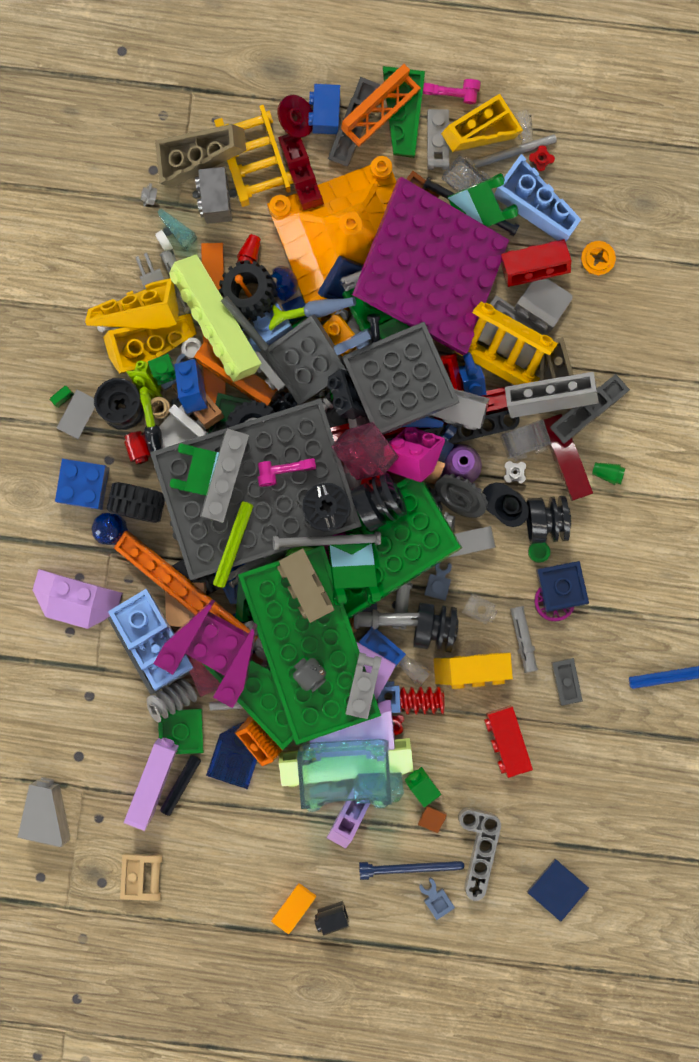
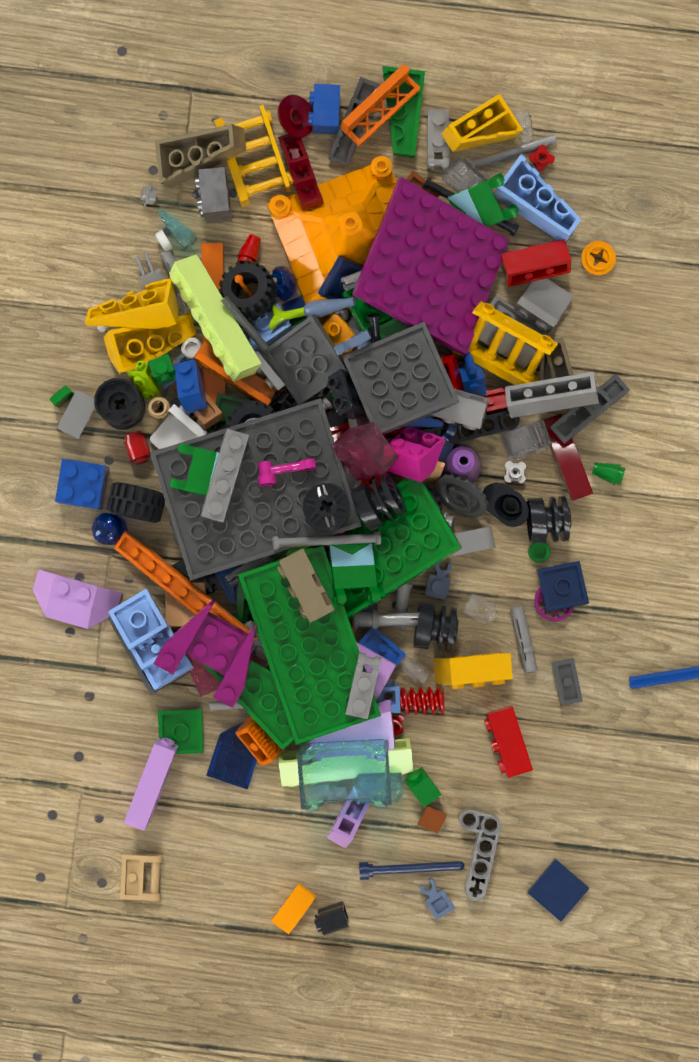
light grey slope [17,777,70,847] -> none
piece [139,387,163,474] -> none
light grey piece [147,679,197,722] -> none
black axle [160,755,201,816] -> none
lime axle [213,501,253,588] -> none
dark grey head [293,658,326,692] -> none
dark pink brick [423,79,481,104] -> none

